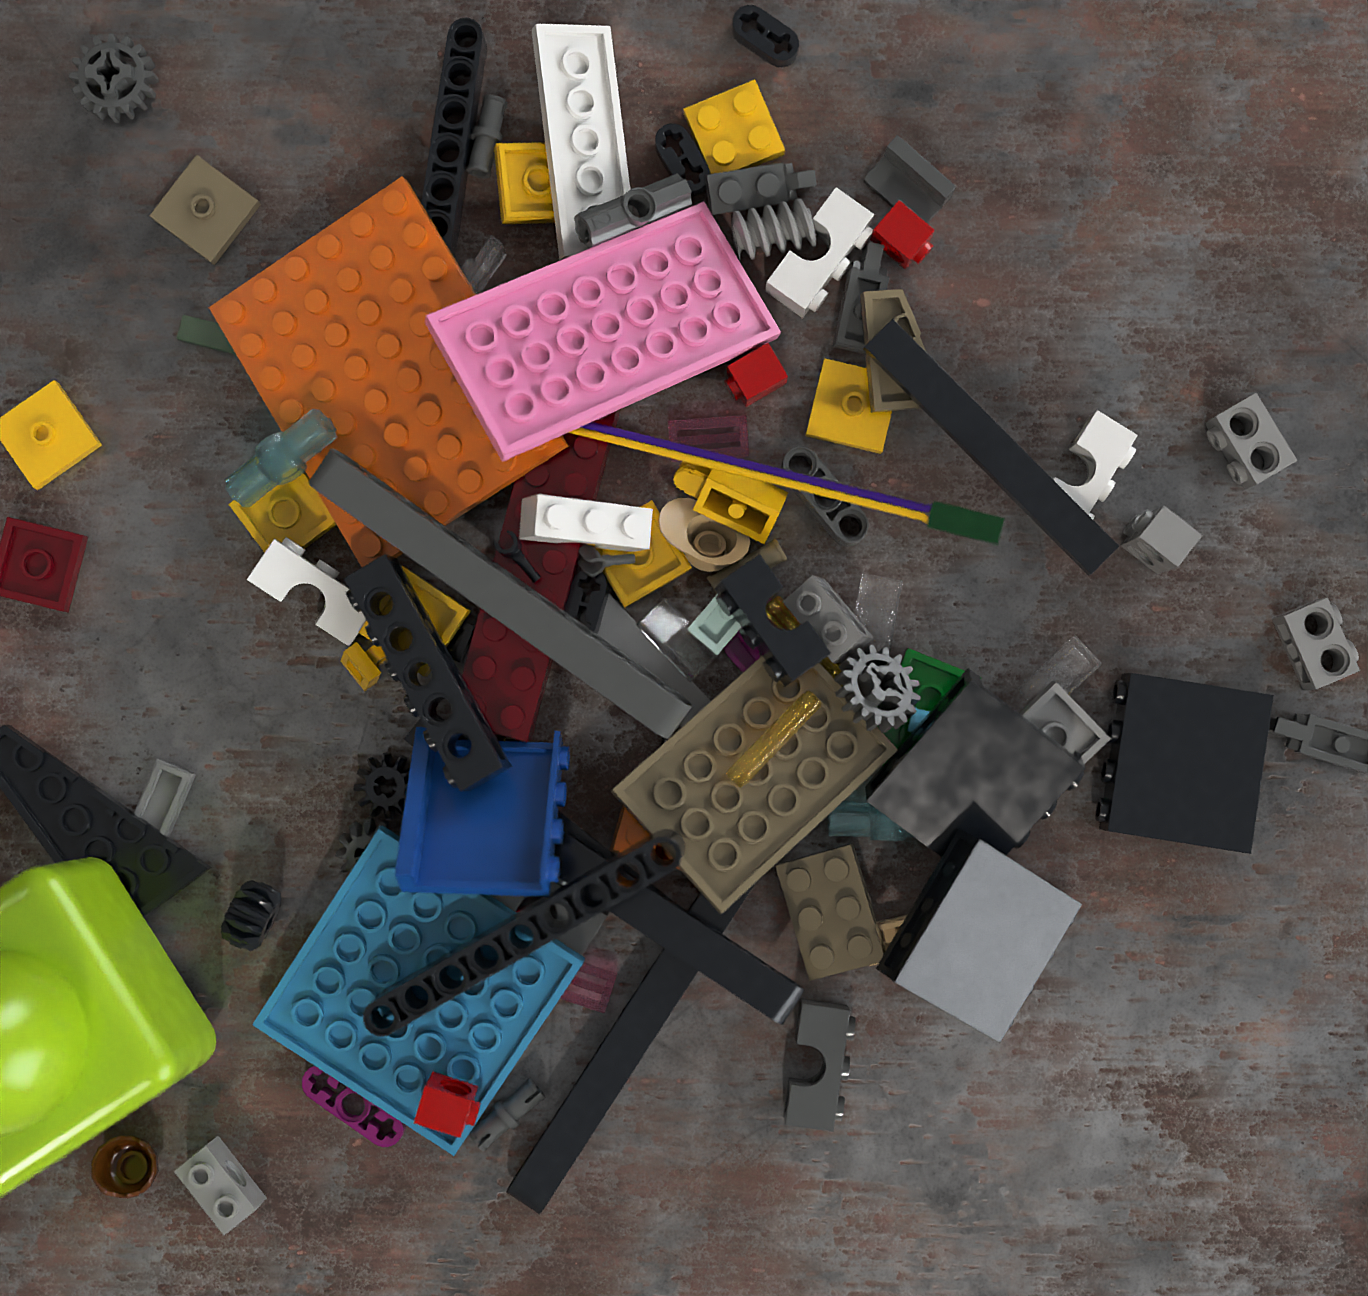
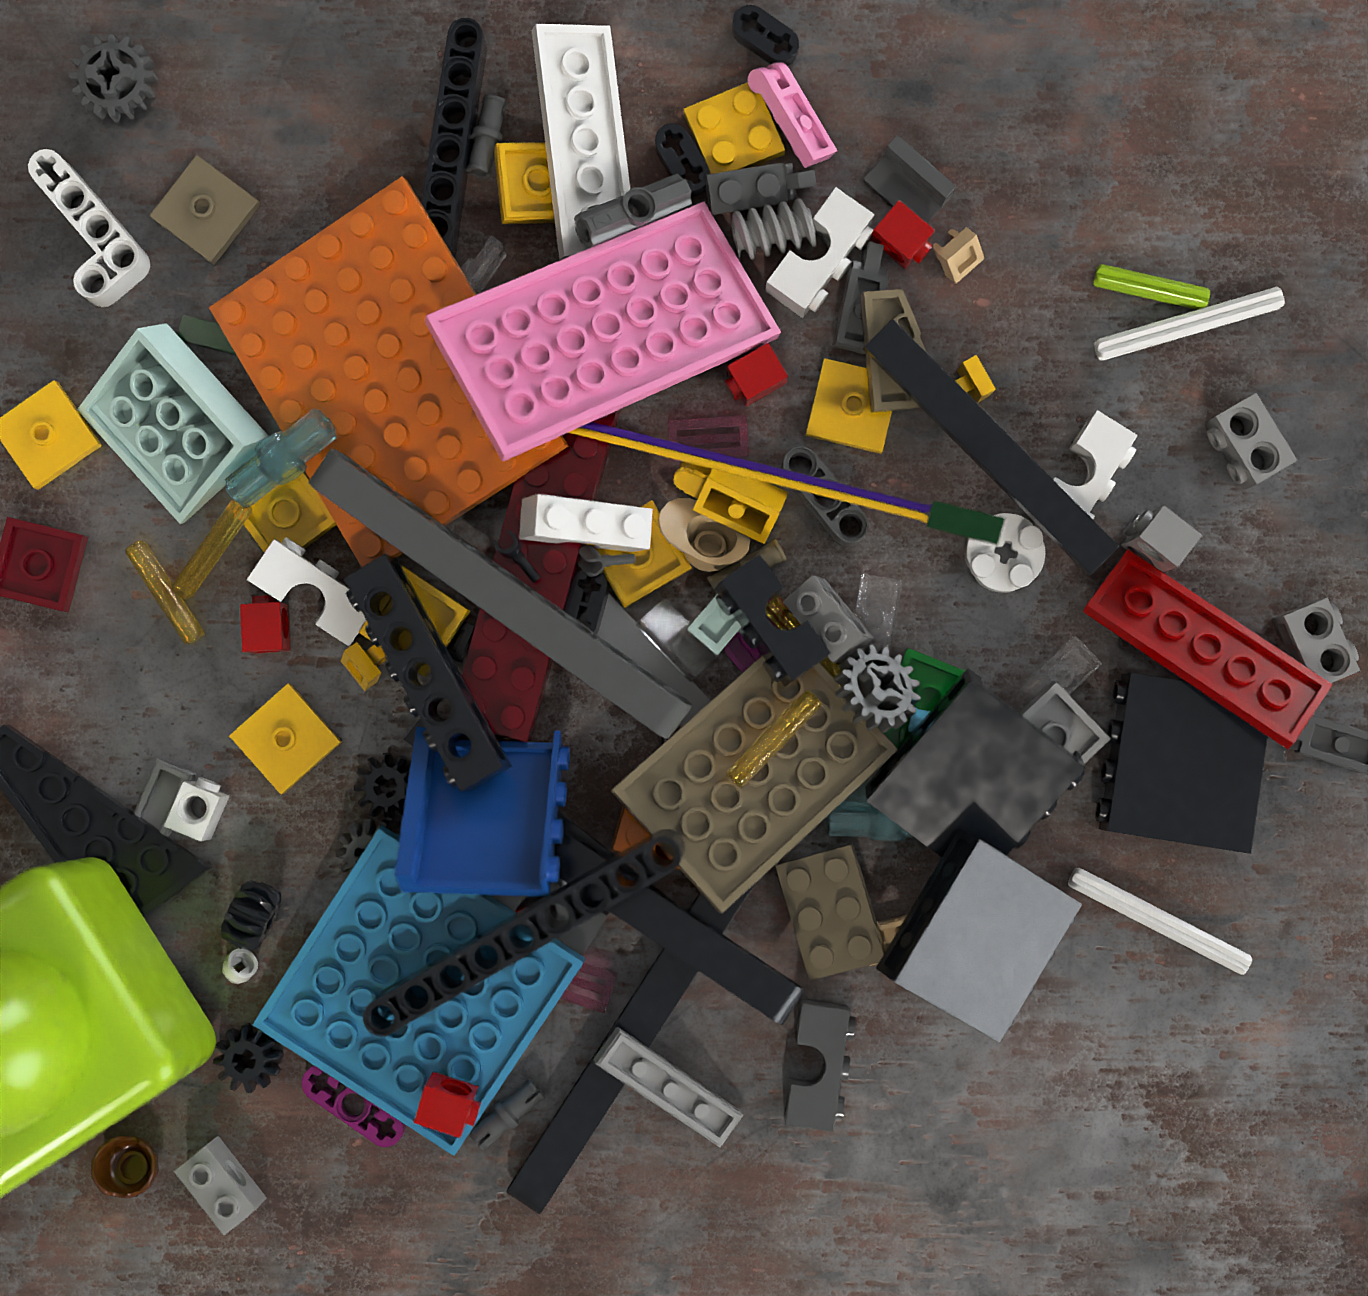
none -> white beam [28,149,150,307]
none -> light aqua slope [77,323,270,524]
none -> clear yellow axle [125,540,205,645]
none -> white brick [164,777,229,841]
none -> clear yellow axle [172,498,252,599]
none -> black gear [213,1023,284,1093]
none -> white hinge [222,948,258,984]
none -> yellow plate [229,683,343,795]
none -> red brick [240,595,291,654]
none -> light grey tile [593,1027,743,1147]
none -> bright pink plate [748,62,837,168]
none -> tan tile [933,227,985,284]
none -> yellow tile [955,355,996,403]
none -> white plate [964,513,1045,593]
none -> white axle [1068,868,1252,974]
none -> red plate [1082,550,1333,750]
none -> lime axle [1093,264,1210,310]
none -> white axle [1094,287,1285,361]

